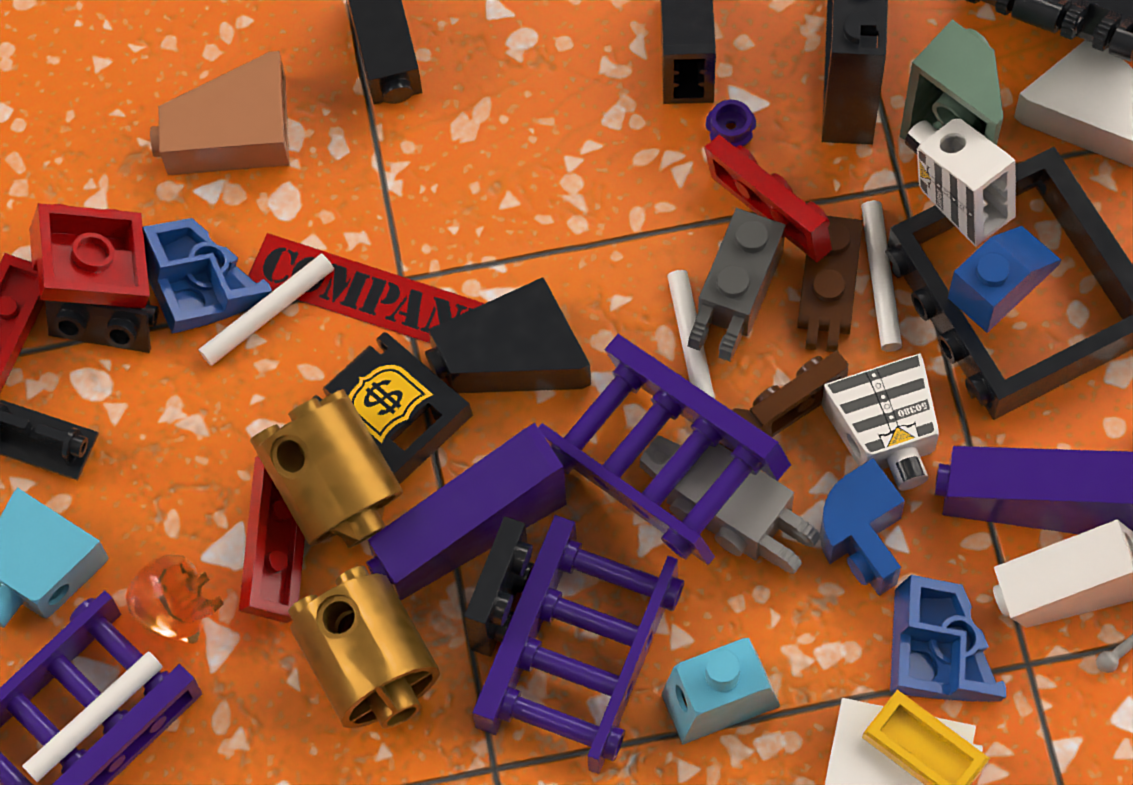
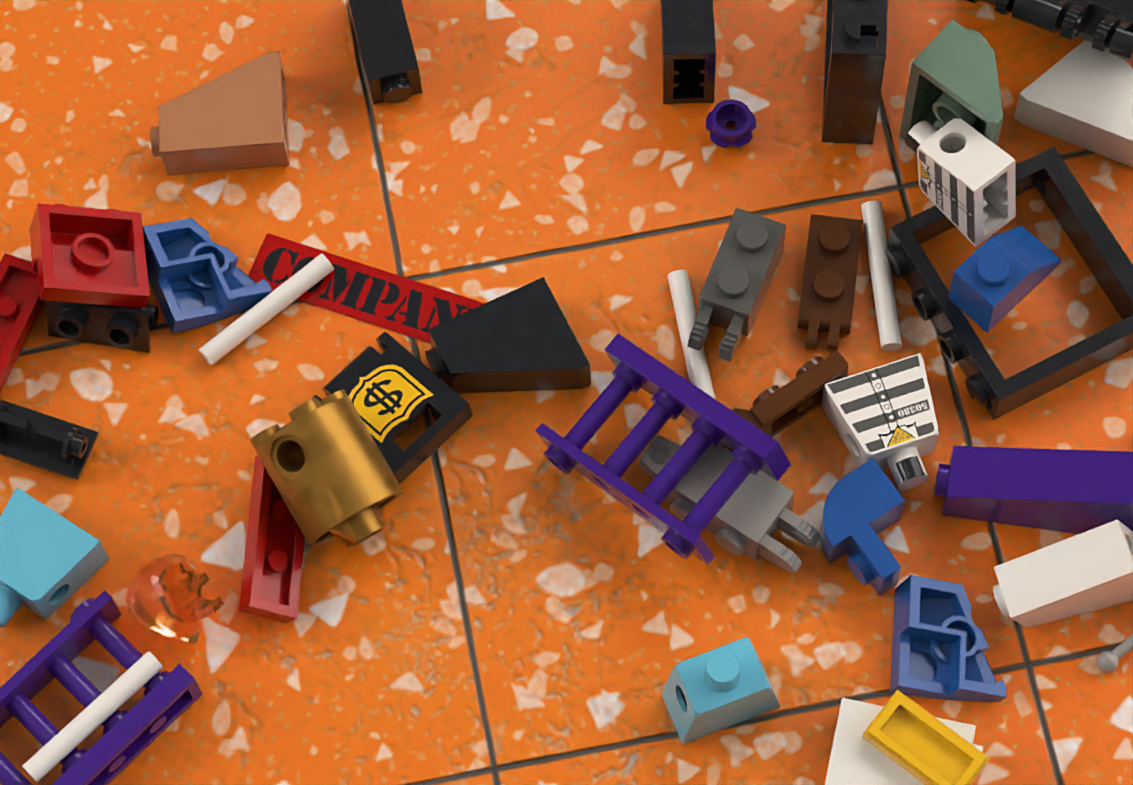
pearl gold cylinder [288,566,440,729] -> none
dark purple slope [366,423,567,601] -> none
black plate [464,516,534,657] -> none
dark purple fence [472,515,684,774] -> none
red plate [704,134,832,263] -> none

